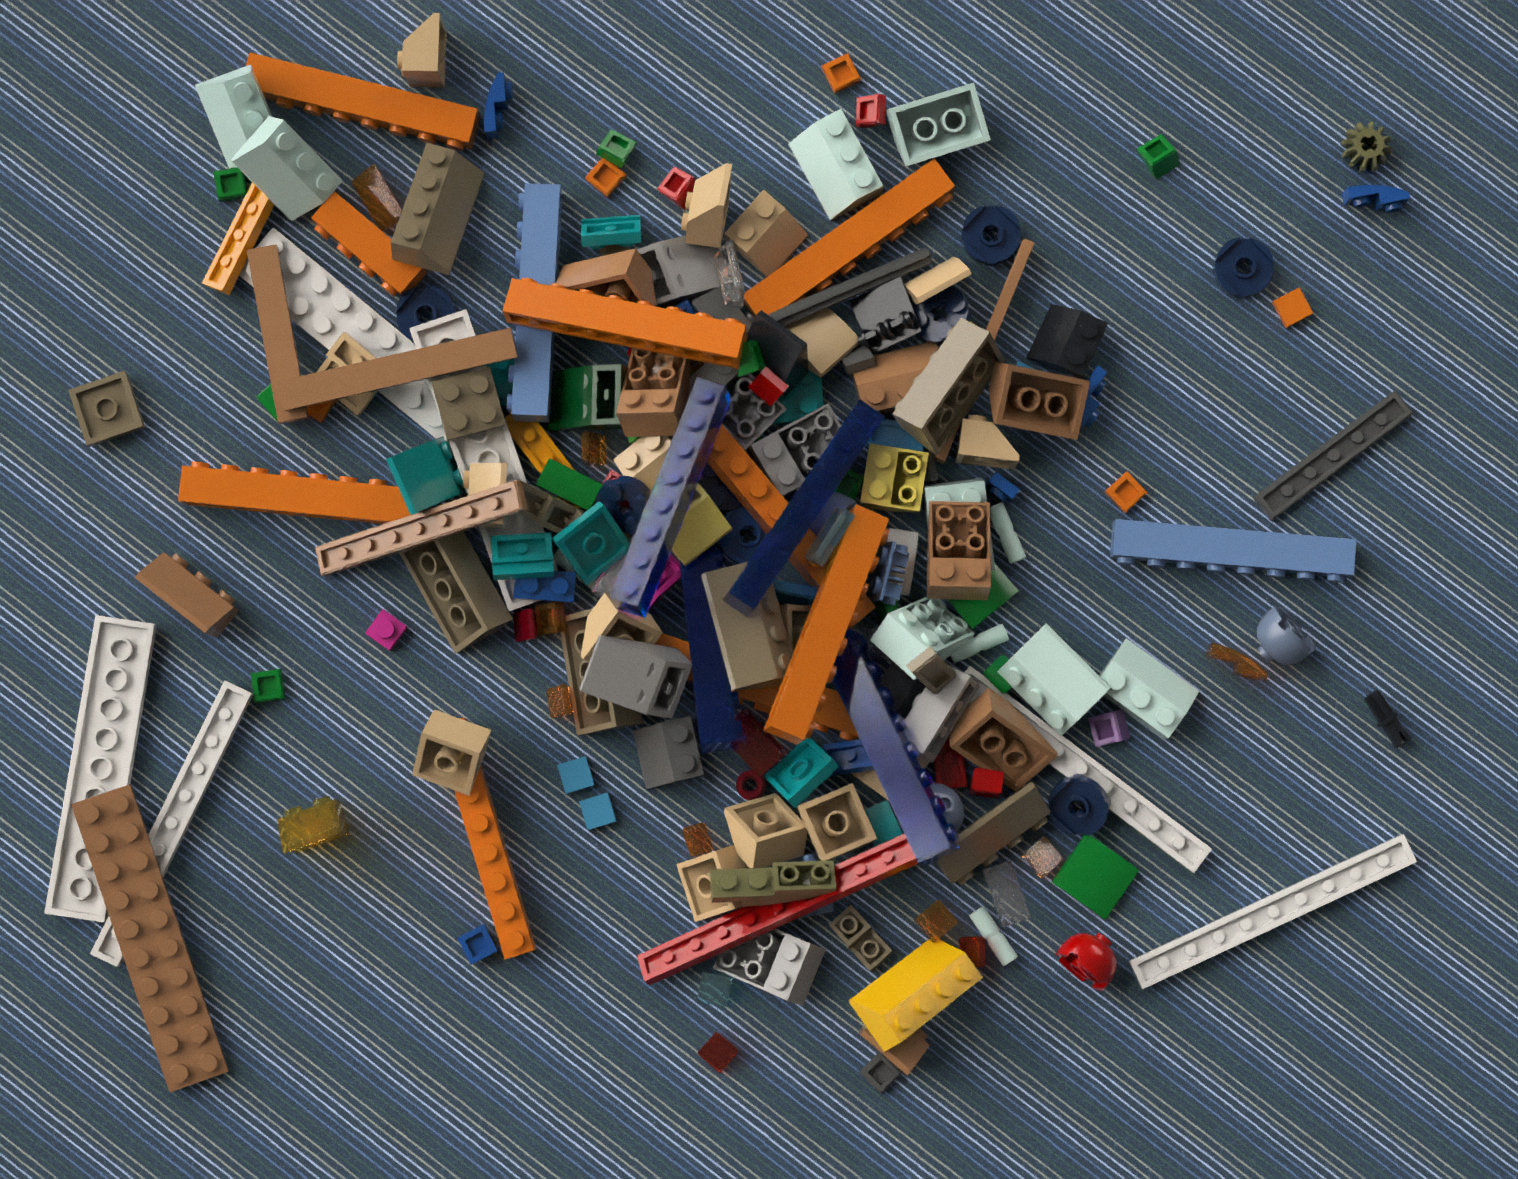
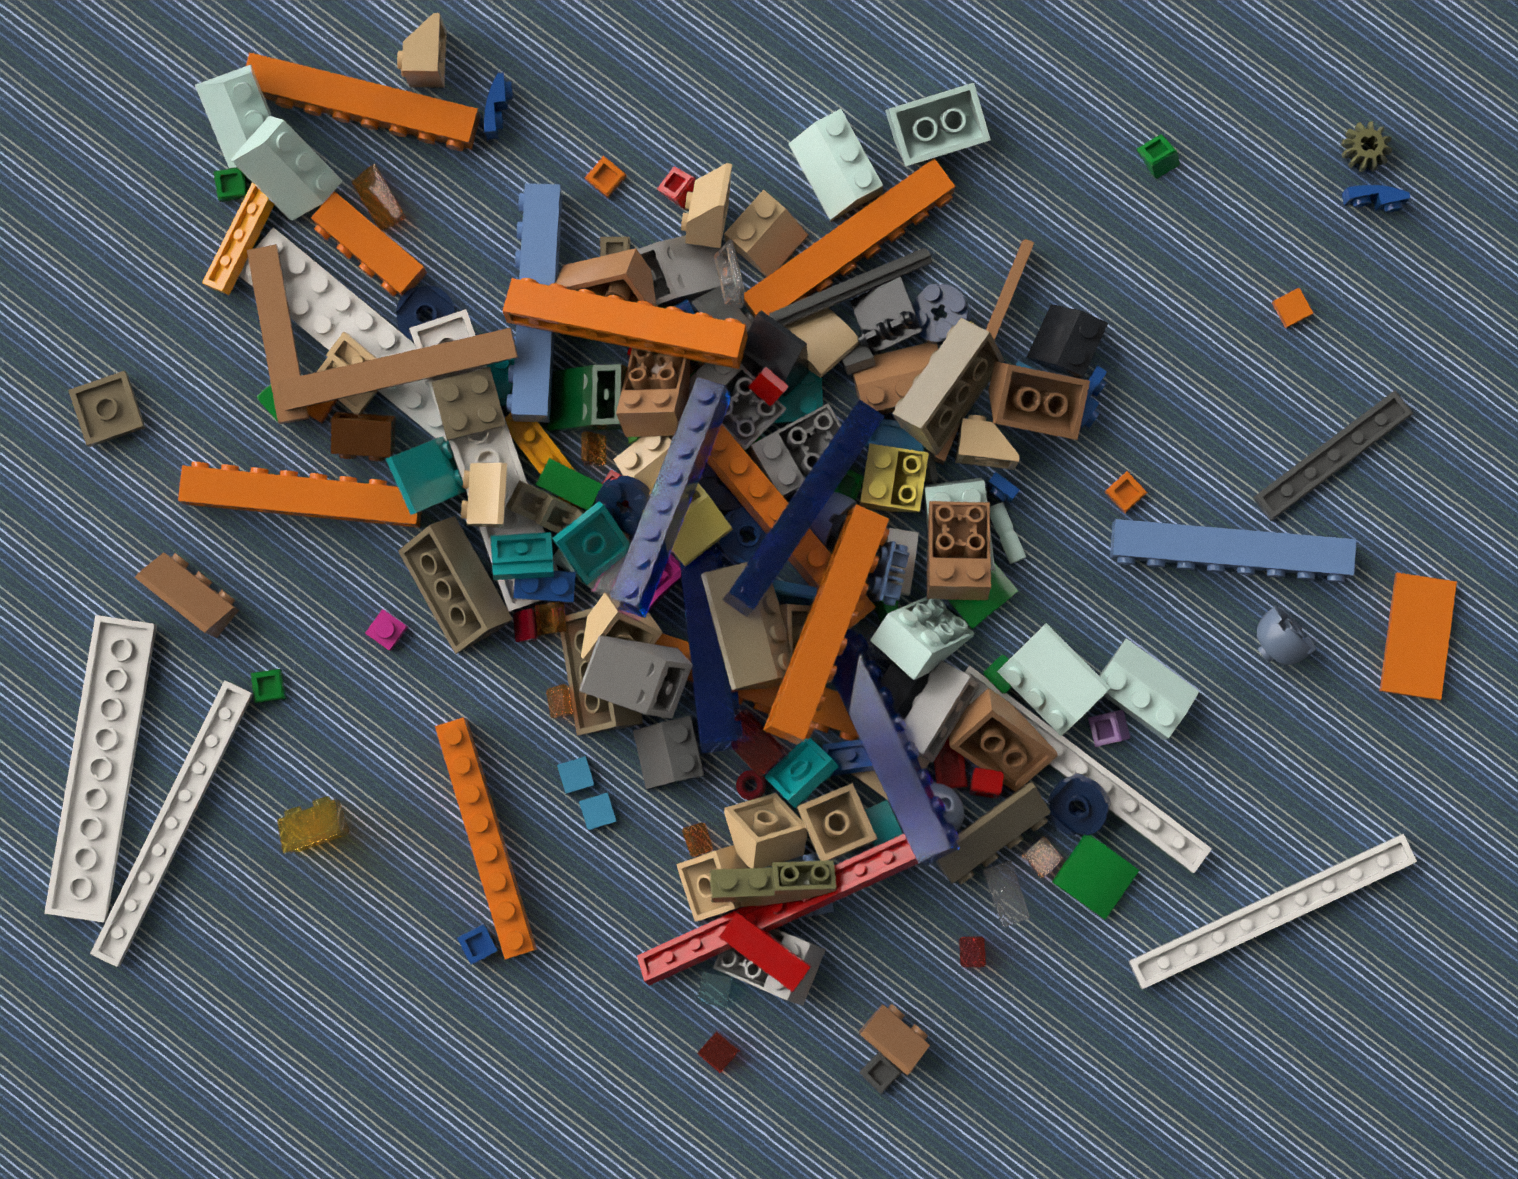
medium nougat plate [71,784,229,1092] -> none
medium nougat tile [315,480,528,576] -> none
dark tan slope [391,143,484,275] -> none
tan slope [412,709,491,796] -> none
teal plate [581,215,641,249] -> none
green tile [596,129,637,168] -> none
green slope [738,340,766,377] -> none
clear light blue tile [804,507,855,567] -> none
orange tile [822,53,861,94] -> none
dark tan slope [829,905,894,973] -> none
yellow slope [848,936,983,1052] -> none
red tile [856,93,886,129] -> none
tan slope [904,257,972,305] -> none
dark tan tile [906,646,957,694] -> none
clear orange plate [914,899,959,943] -> none
light aqua piece [950,624,1009,664] -> none
dark blue plate [961,205,1021,266] -> none
light aqua piece [969,906,1018,966] -> none
red cylinder [1055,933,1117,991] -> none
clear orange slope [1205,643,1268,681] -> none
dark blue plate [1212,238,1274,299] -> none
black axle [1364,690,1411,749] -> none
none -> reddish brown brick [331,412,396,461]
none -> red tile [719,912,812,992]
none -> orange tile [1379,572,1457,701]

